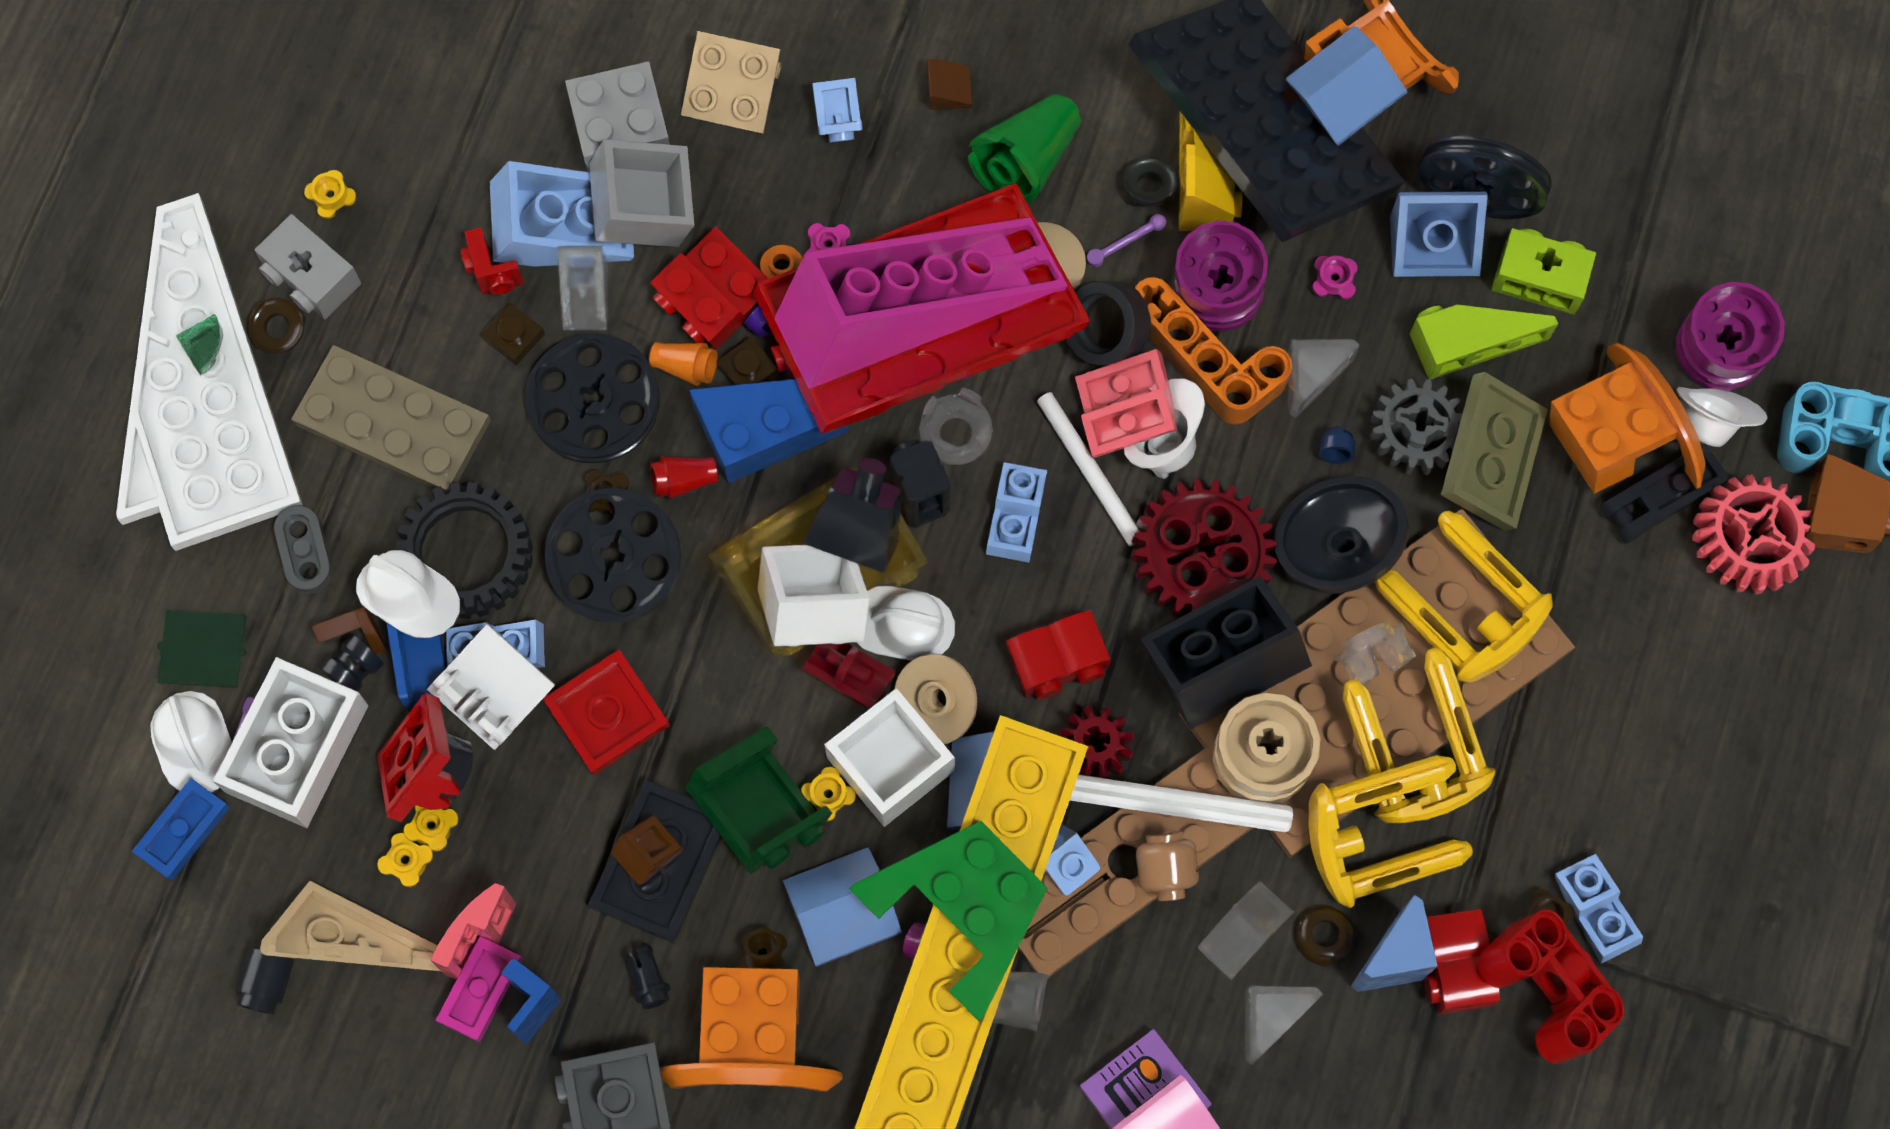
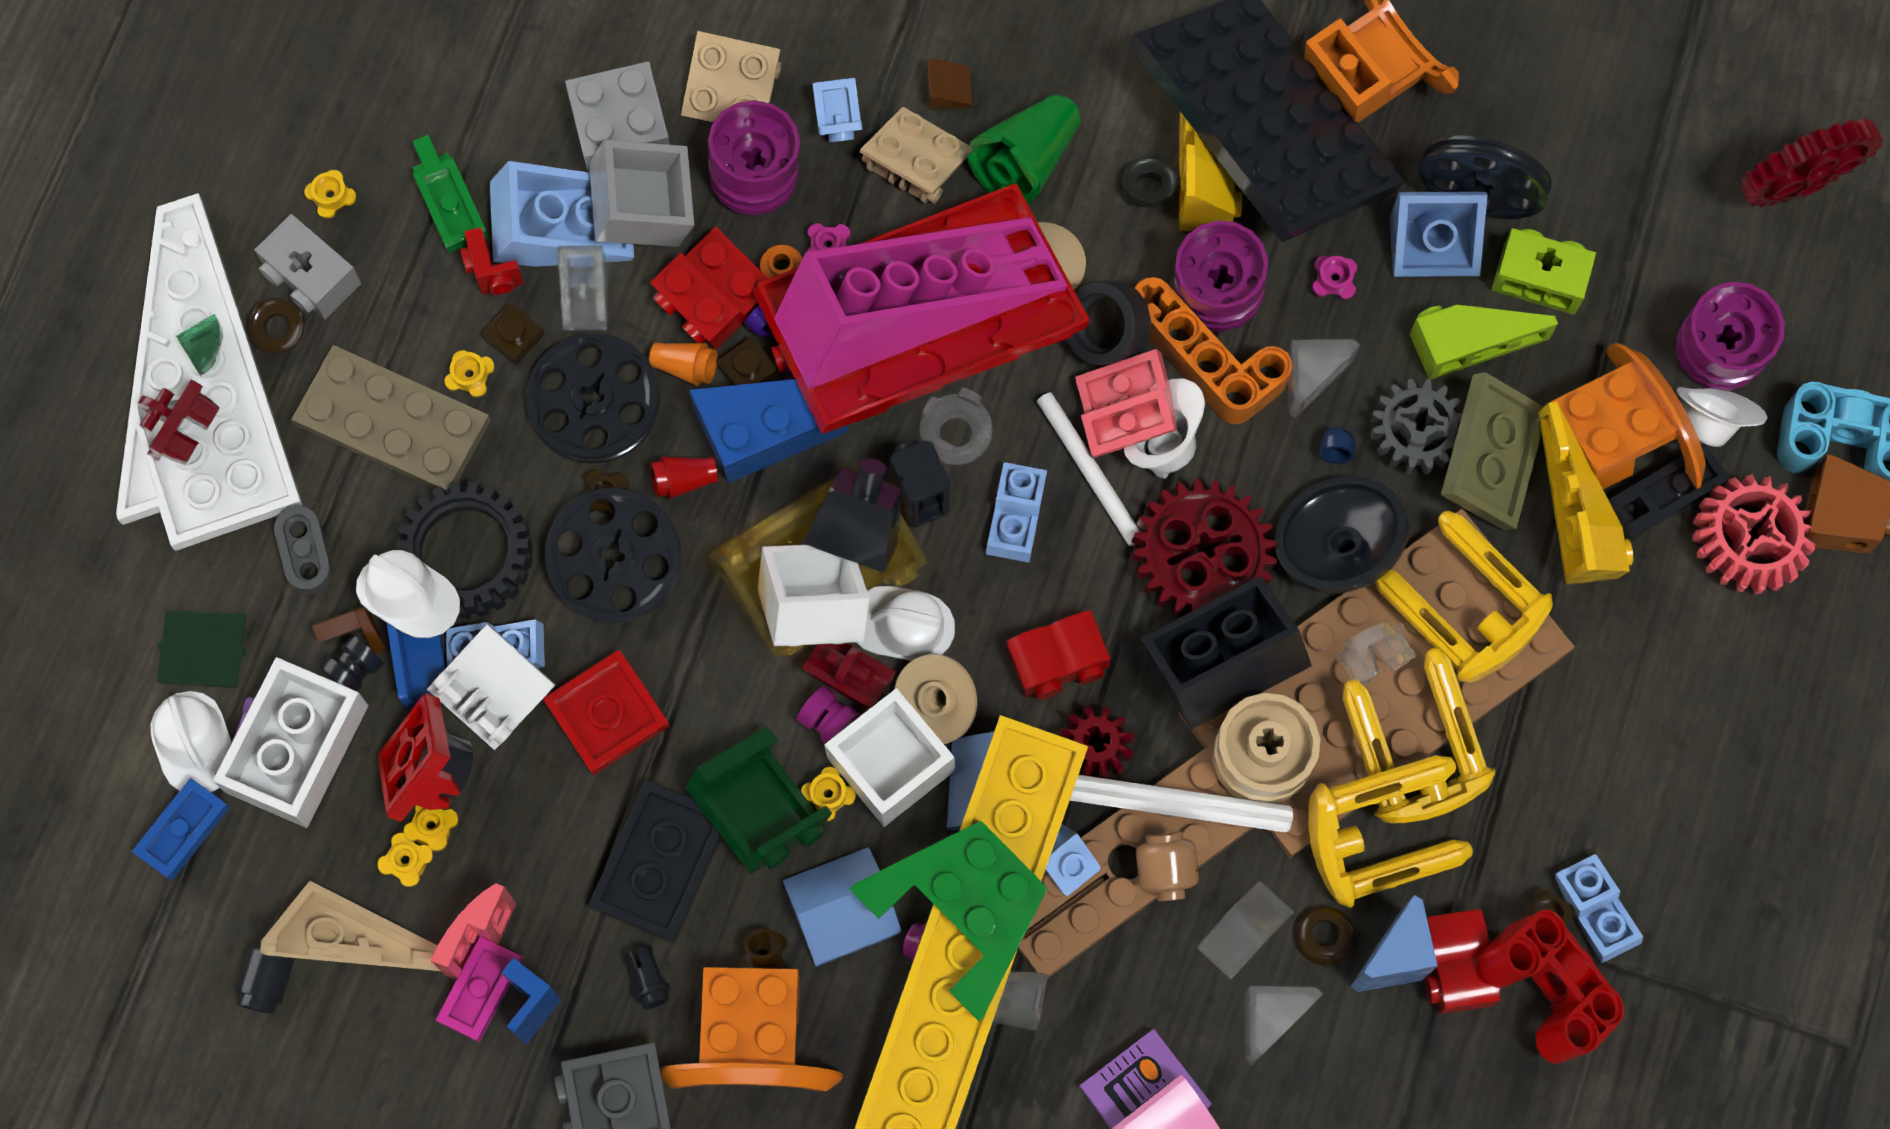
reddish brown slope [612,815,683,885] -> none
medium lavender hinge [1087,214,1166,268] -> none
medium blue slope [1286,26,1408,146] -> none
none -> dark red hips [137,379,220,465]
none -> green hinge [412,135,488,253]
none -> yellow plate [444,350,495,398]
none -> magenta wheel [708,100,800,216]
none -> magenta wheel [796,685,860,744]
none -> tan hinge [860,107,972,204]
none -> yellow wedge [1538,402,1633,585]
none -> dark red gear [1740,118,1884,208]

